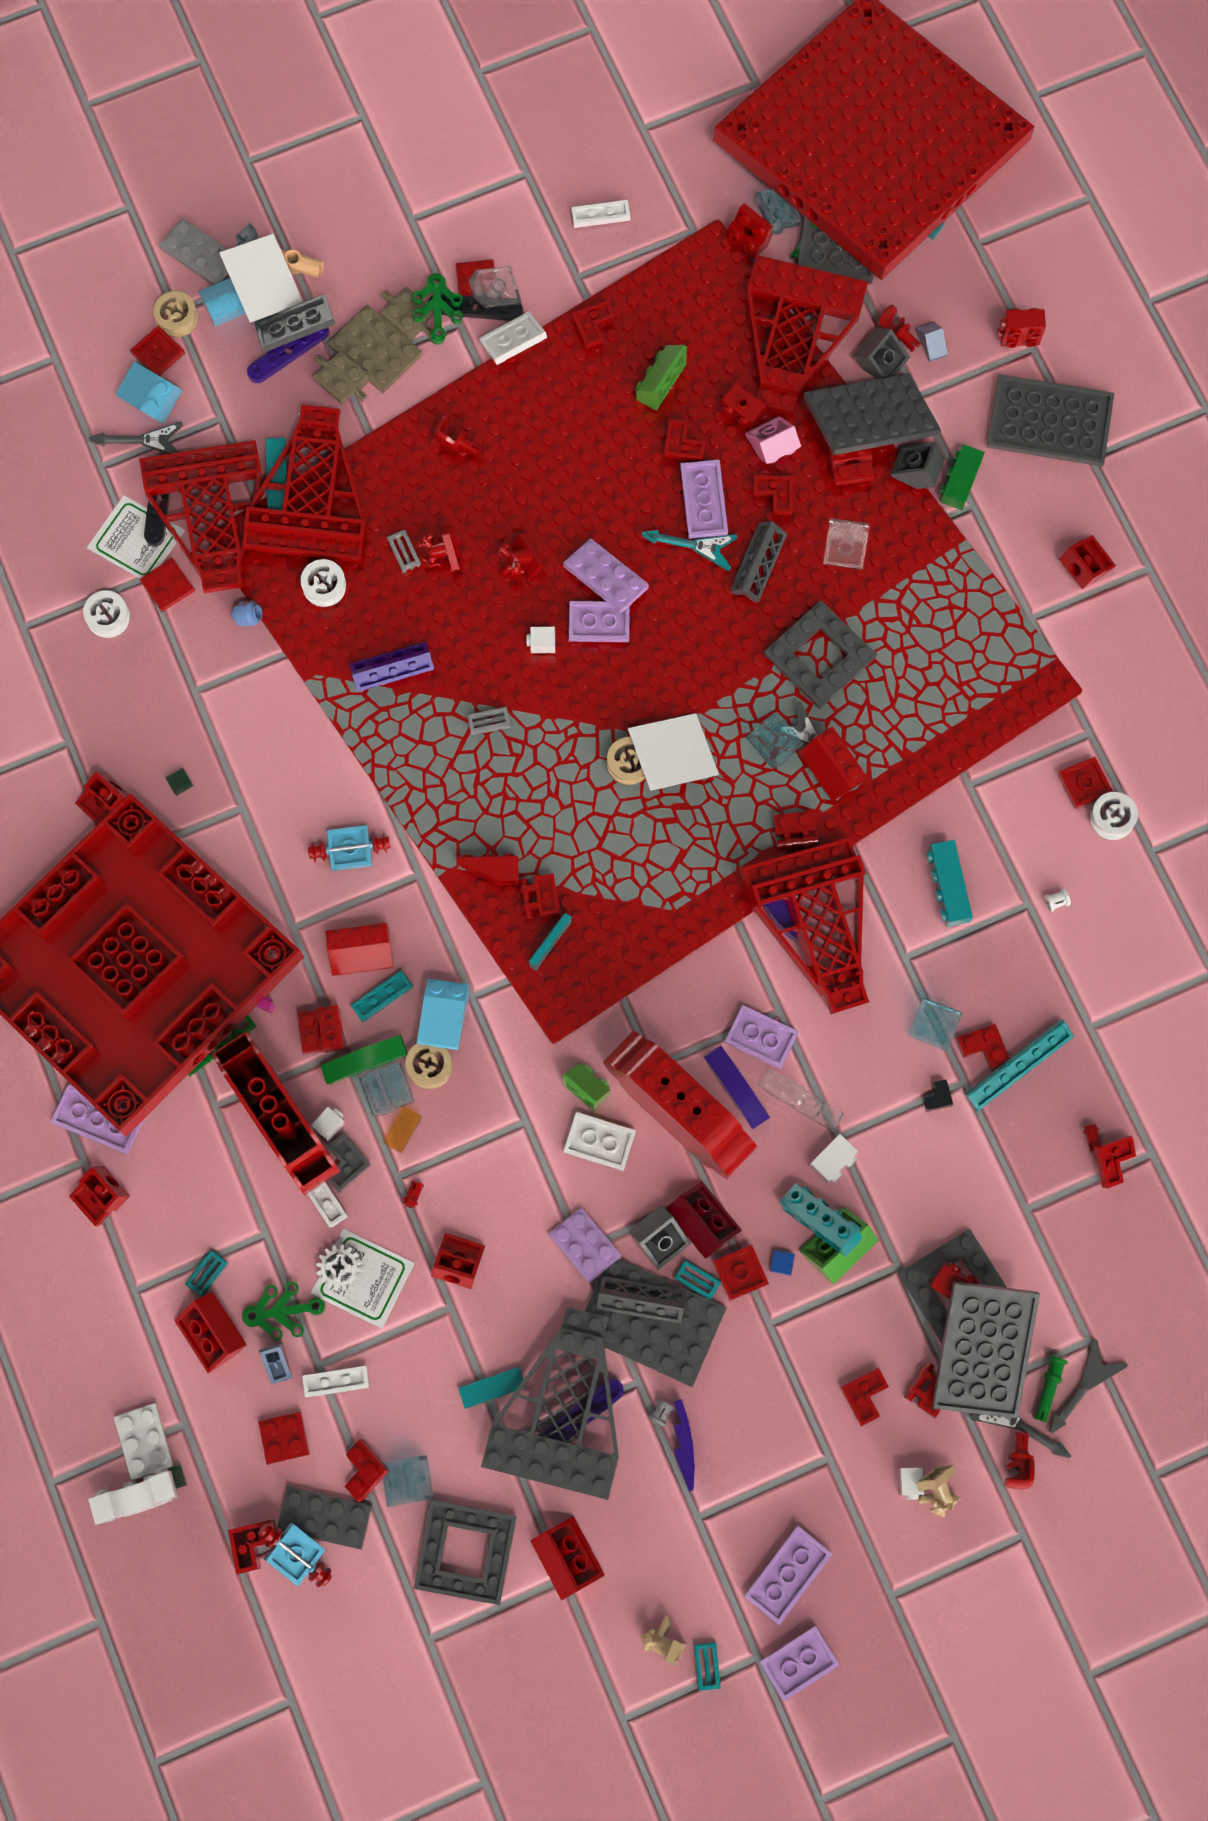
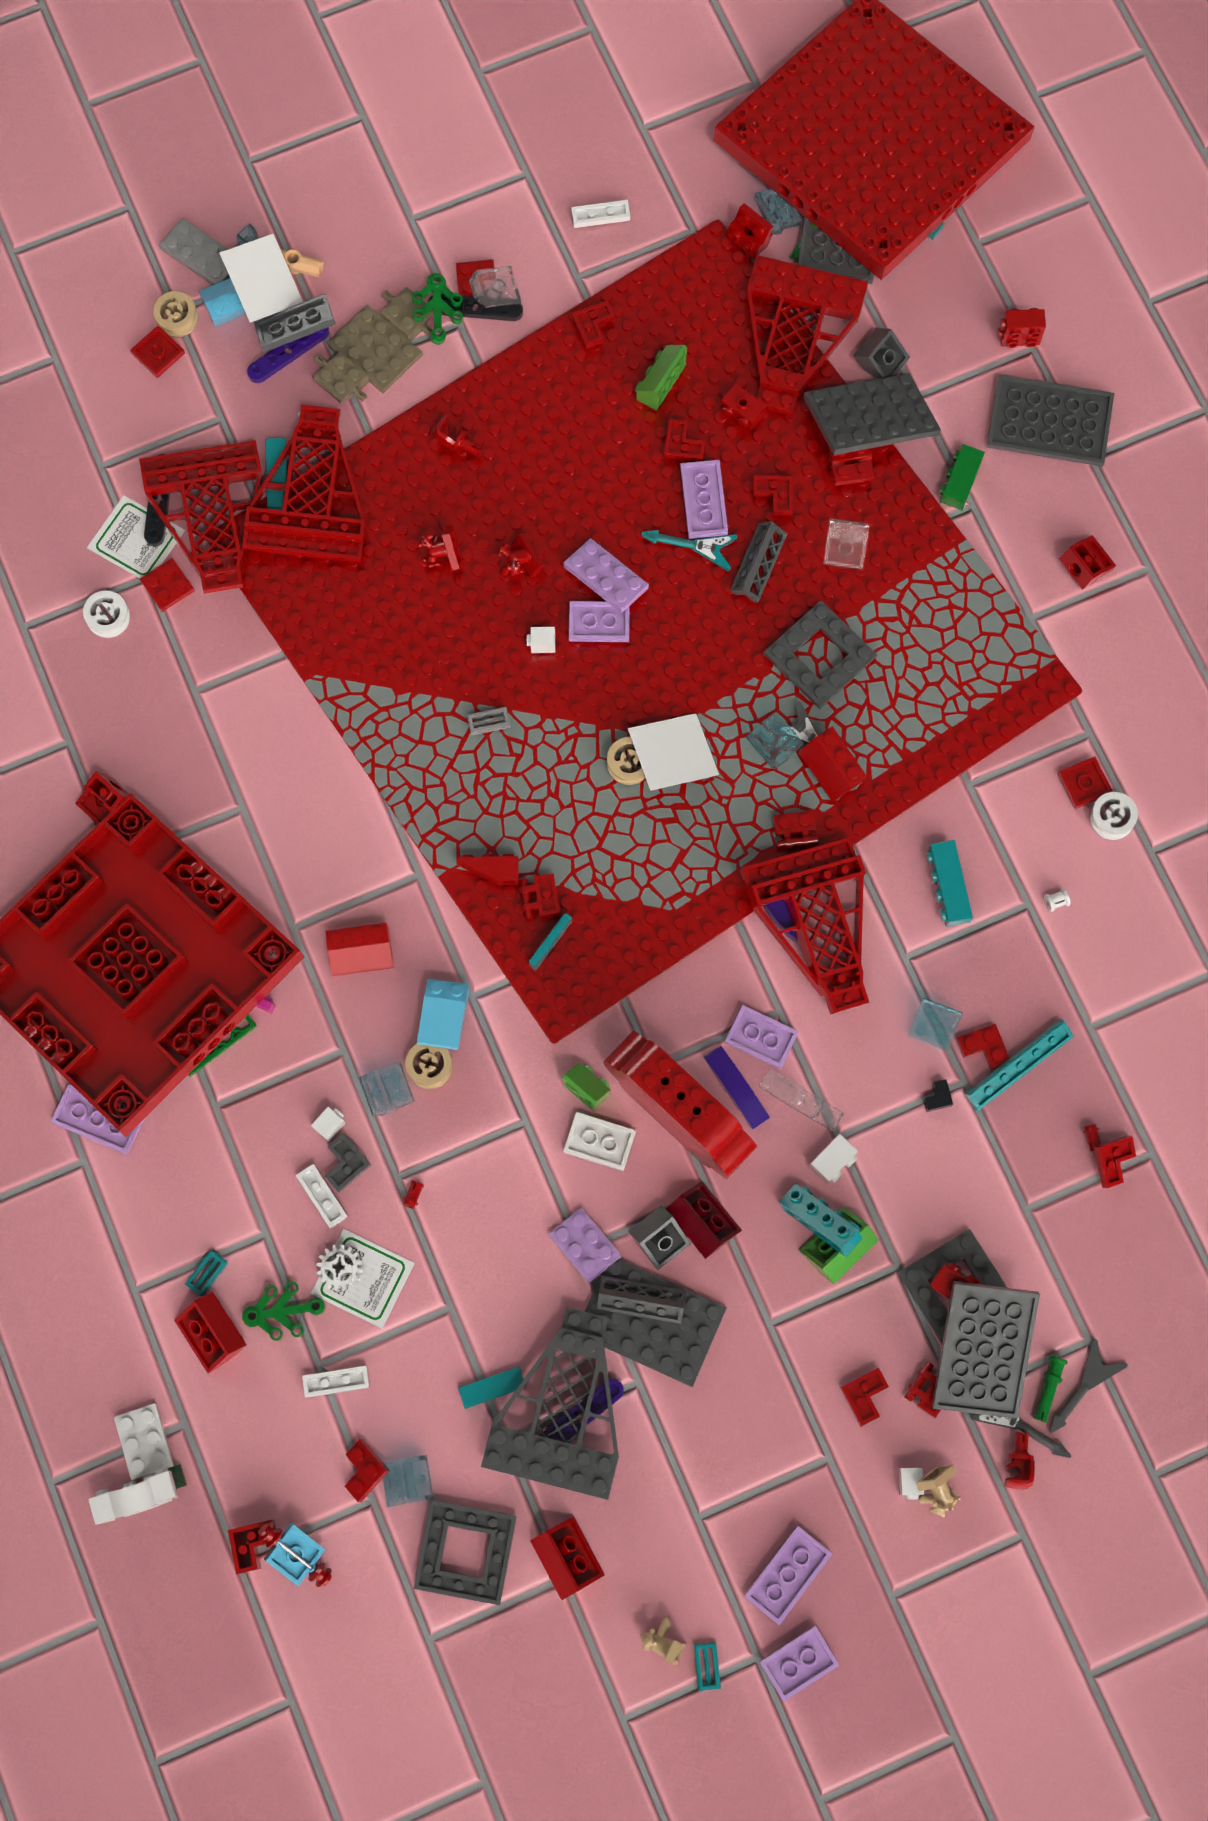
red brick [69,1166,130,1227] -> none
dark grey piece [88,422,183,454] -> none
medium azure slope [115,361,183,424] -> none
clear green tile [165,768,193,796] -> none
red brick [211,1031,340,1195] -> none
medium blue head [231,600,262,627] -> none
red plate [258,1412,310,1465] -> none
sand blue slope [259,1344,292,1384] -> none
dark grey plate [277,1486,372,1550] -> none
red brick [298,1005,345,1054] -> none
white wheel [301,559,346,607] -> none
medium azure plate [308,825,391,871] -> none
green slope [320,1035,408,1085] -> none
dark purple fence [349,642,434,692] -> none
teal tile [350,970,414,1023] -> none
clear yellow tile [383,1107,422,1154] -> none
light grey tile [387,530,421,573] -> none
red brick [431,1233,485,1289] -> none
white plate [479,311,547,365] -> none
light grey bush [648,1399,675,1427] -> none
dark purple slope [673,1399,695,1492] -> none
teal tile [674,1260,721,1300] -> none
red plate [713,1245,769,1301] -> none
bright pink slope [745,416,801,464] -> none
blue tile [770,1250,795,1276] -> none
red piece [878,304,921,352] -> none
dark grey slope [891,442,945,489] -> none
slope [915,321,948,362] -> none

